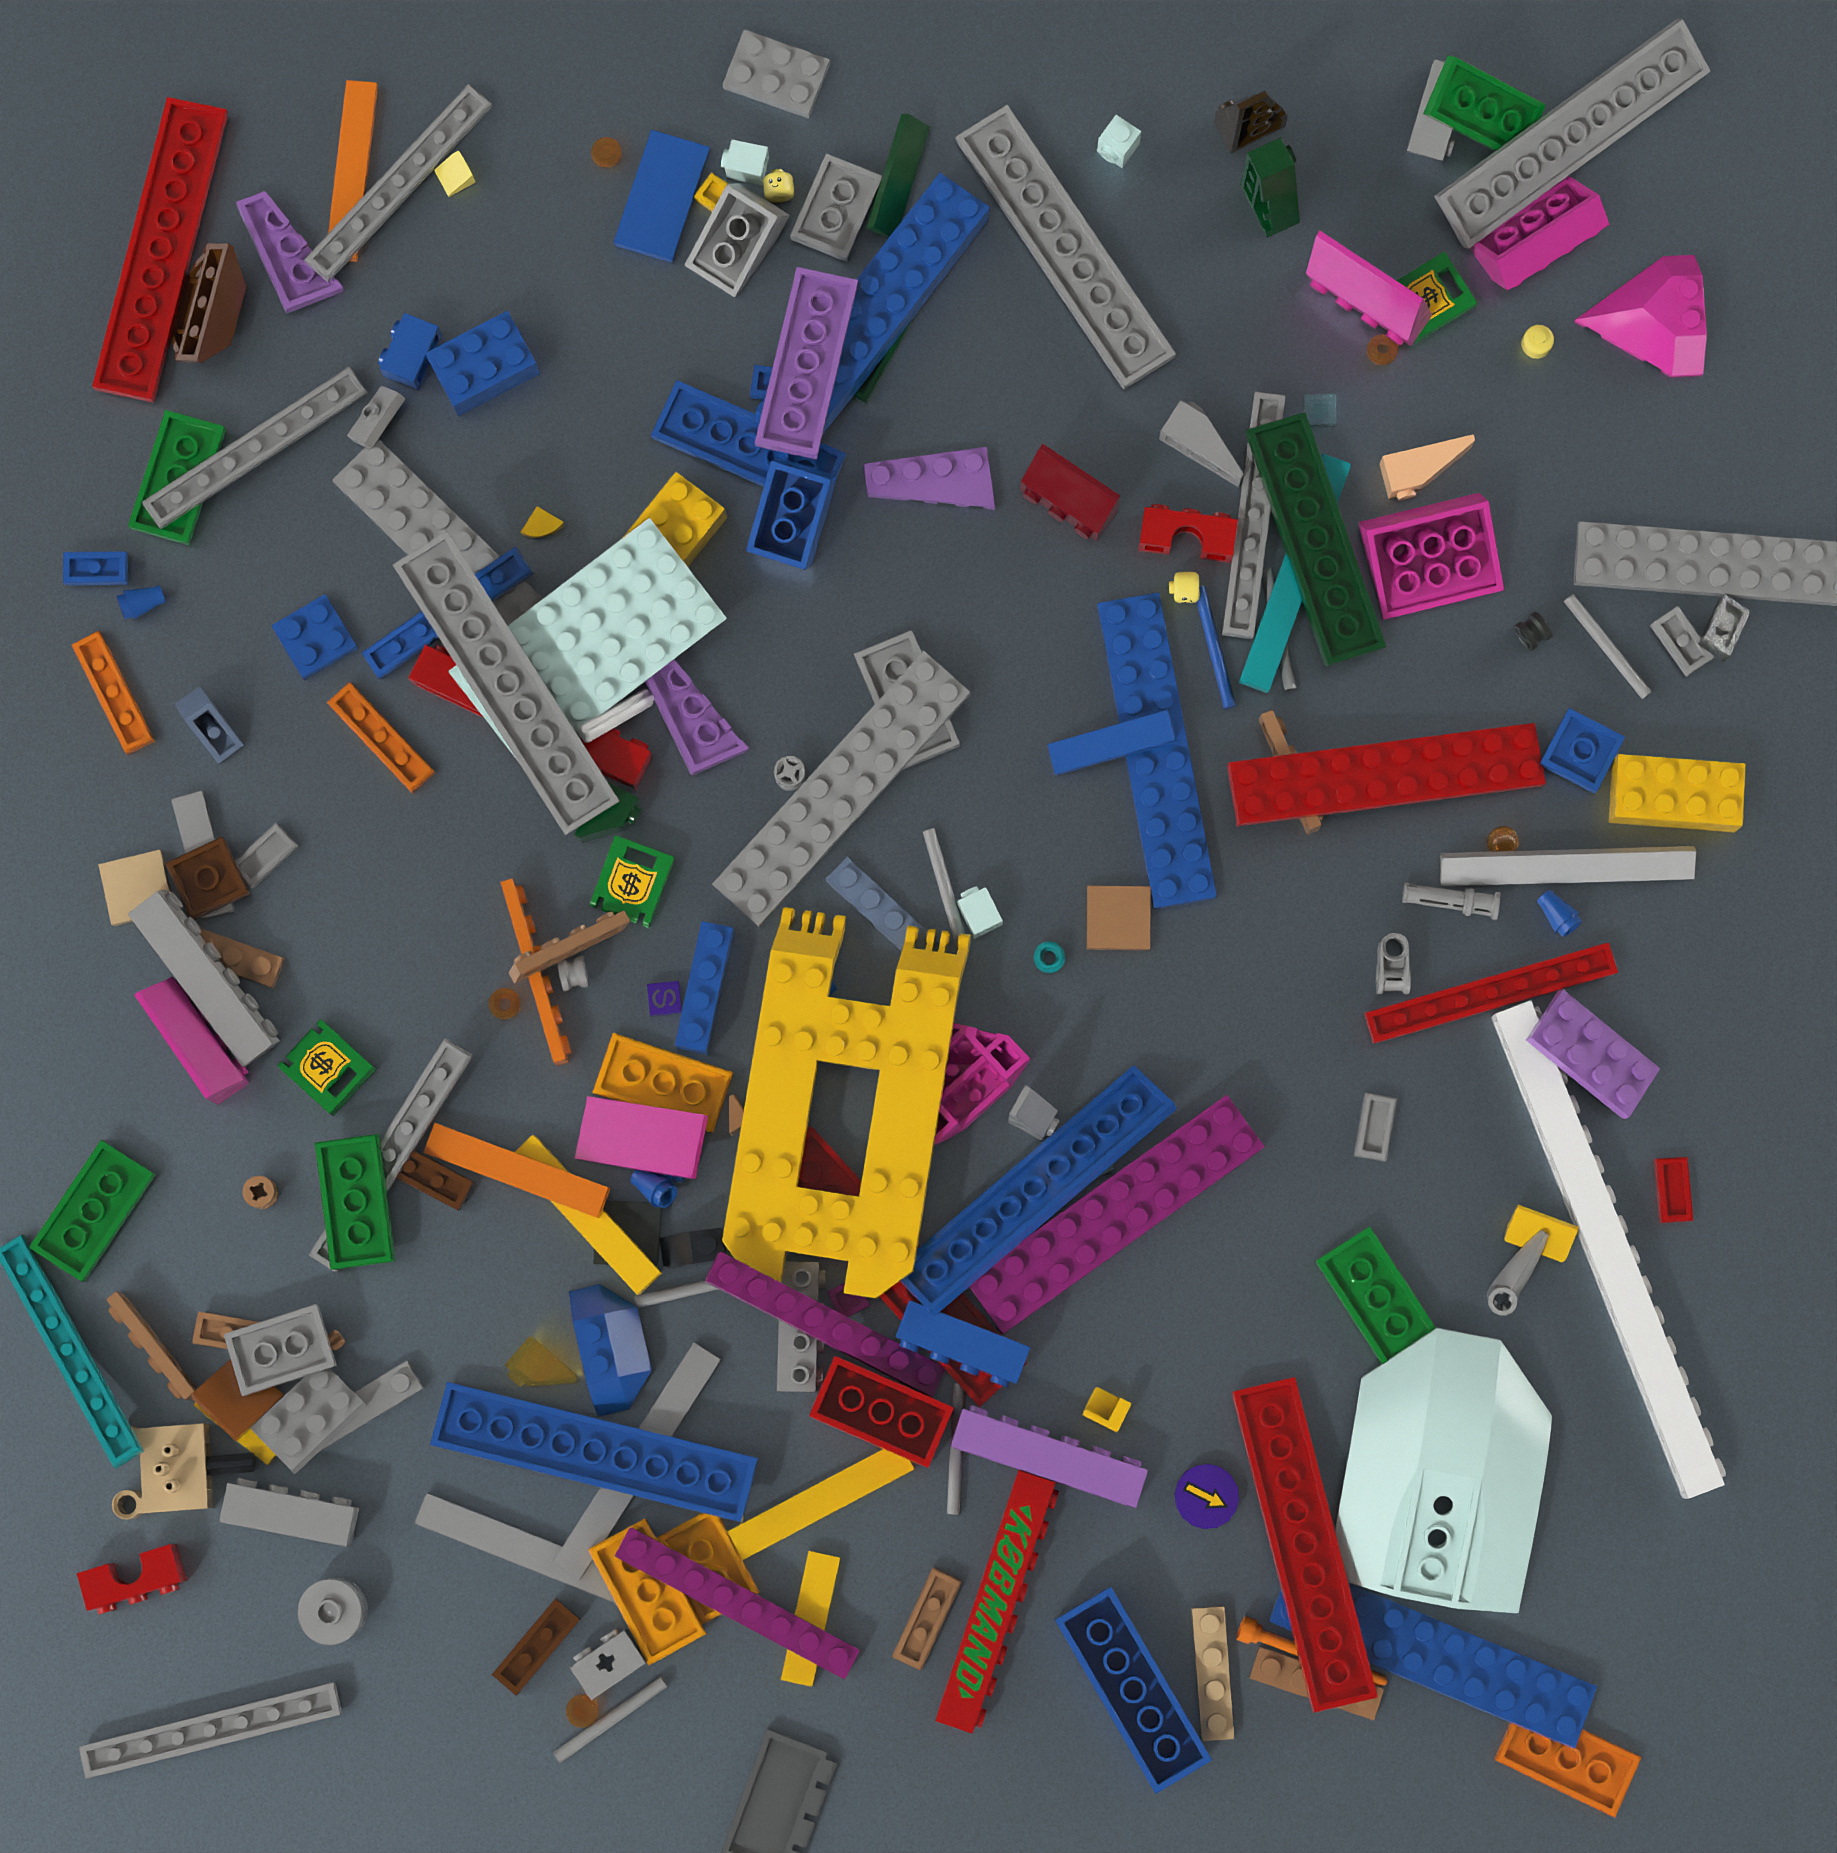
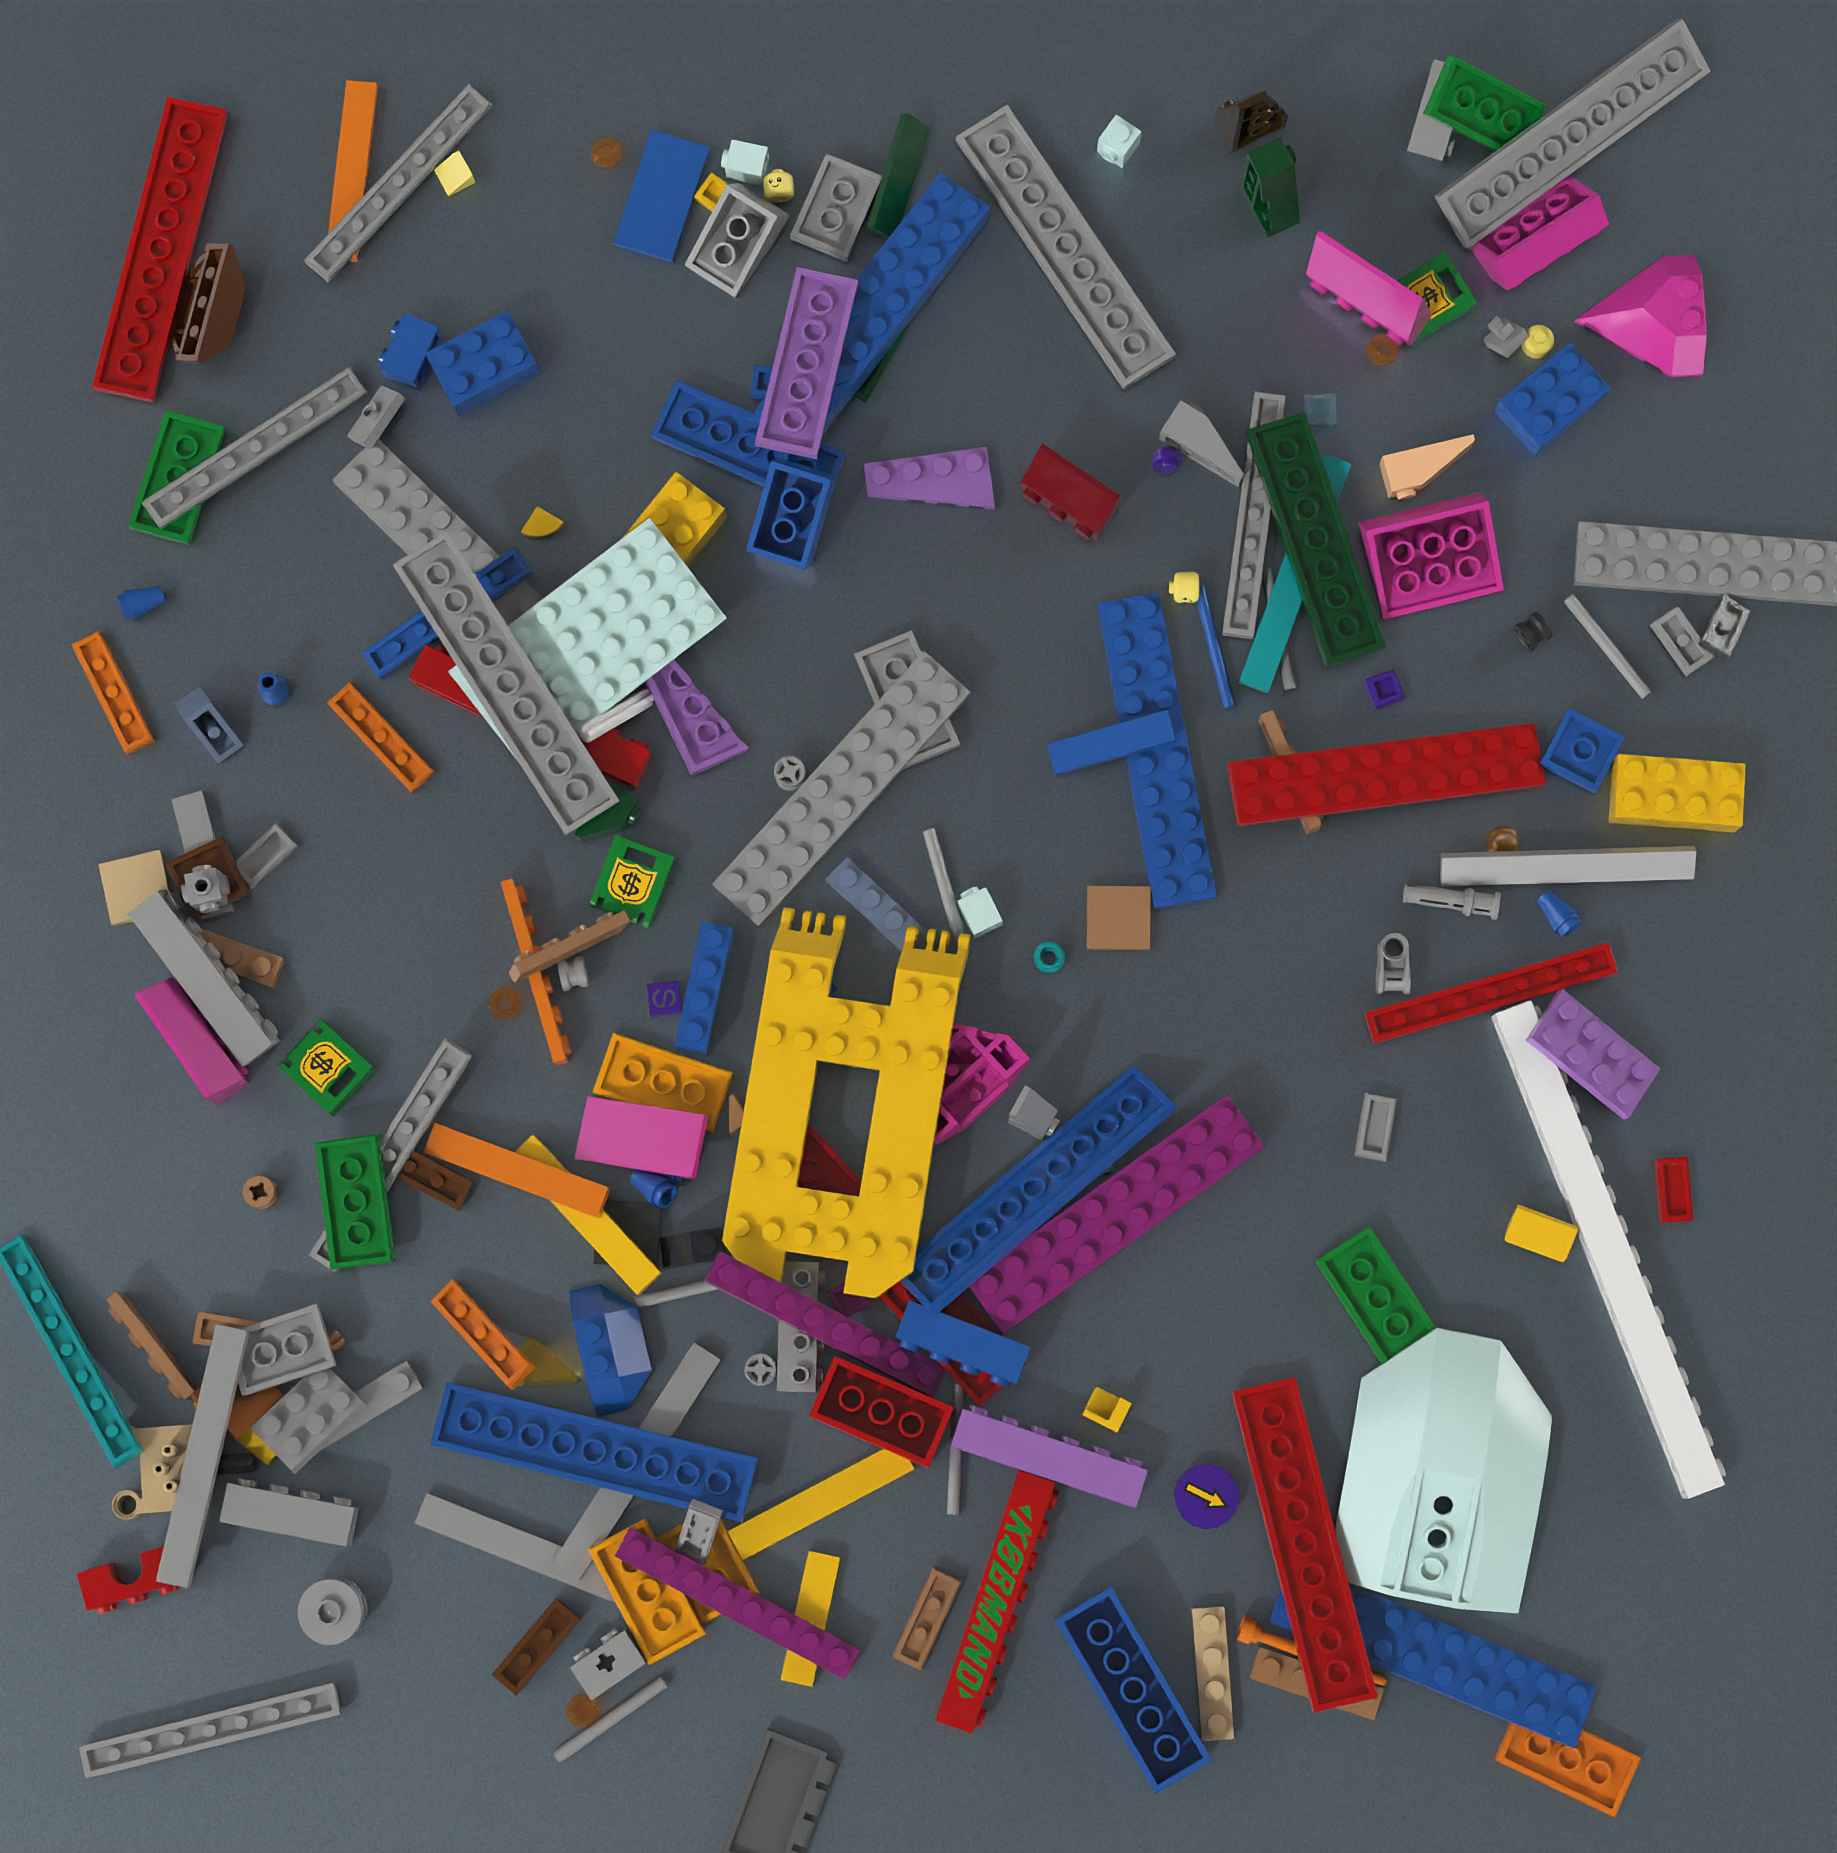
green plate [29,1140,156,1282] -> none
blue plate [63,551,128,586] -> none
medium lavender wing [236,191,343,314] -> none
blue plate [271,594,358,680] -> none
light grey plate [722,30,830,119] -> none
red arch [1138,504,1238,563] -> none
light grey piece [1487,1230,1549,1316] -> none
none -> light grey tile [156,1324,250,1588]
none -> light grey brick [181,865,230,913]
none -> blue cone [258,673,290,705]
none -> orange tile [430,1279,536,1390]
none -> light grey plate [675,1499,723,1564]
none -> light grey wheel [744,1353,777,1386]
none -> dark purple plate [1151,446,1183,474]
none -> dark purple tile [1364,669,1405,711]
none -> light grey tile [1483,316,1529,358]
none -> blue brick [1494,343,1611,457]

